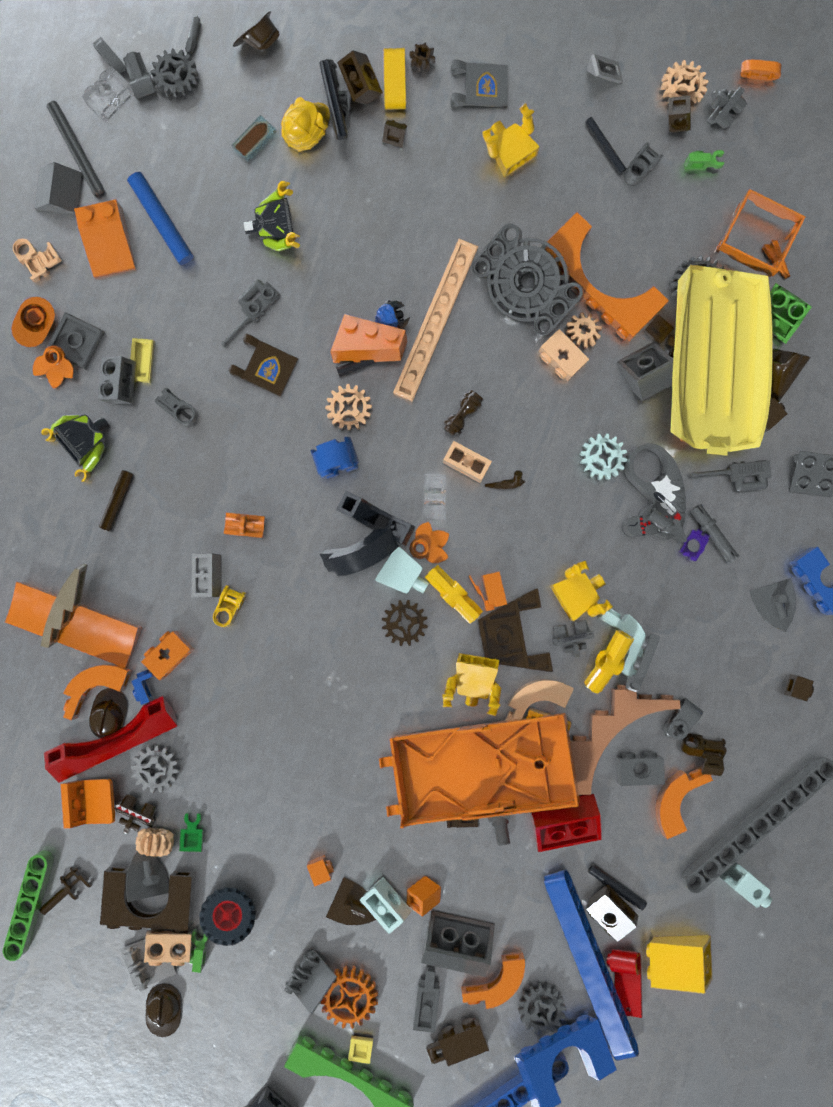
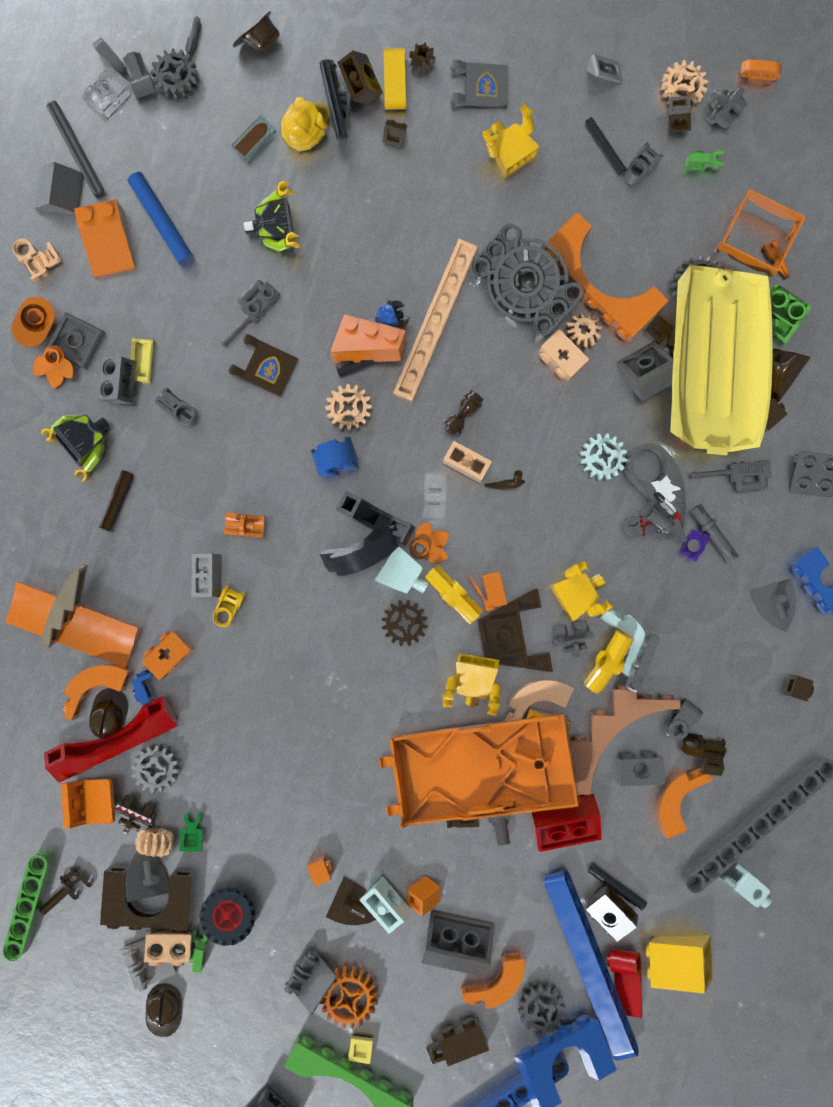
dark grey hinge [413,967,440,1033] -> none

